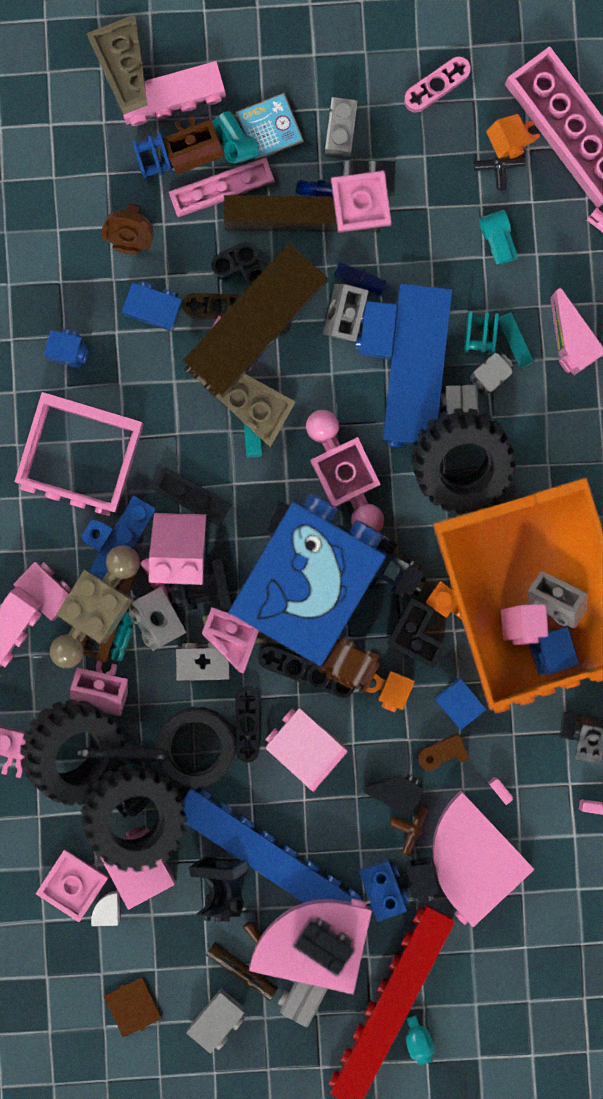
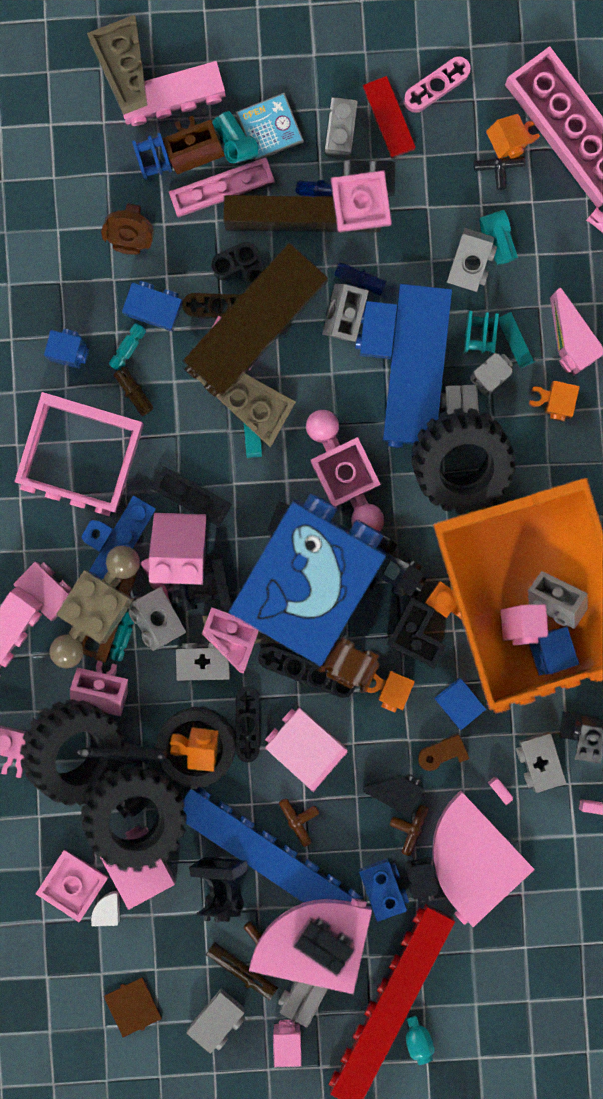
none -> teal axle [109,323,146,371]
none -> dark brown axle [113,366,153,416]
none -> orange brick [170,728,218,772]
none -> bright pink brick [273,1020,301,1067]
none -> reddish brown piece [279,798,320,847]
none -> red tile [363,76,416,159]
none -> light grey brick [447,228,497,292]
none -> light grey brick [516,732,566,793]
none -> orange brick [529,381,580,422]

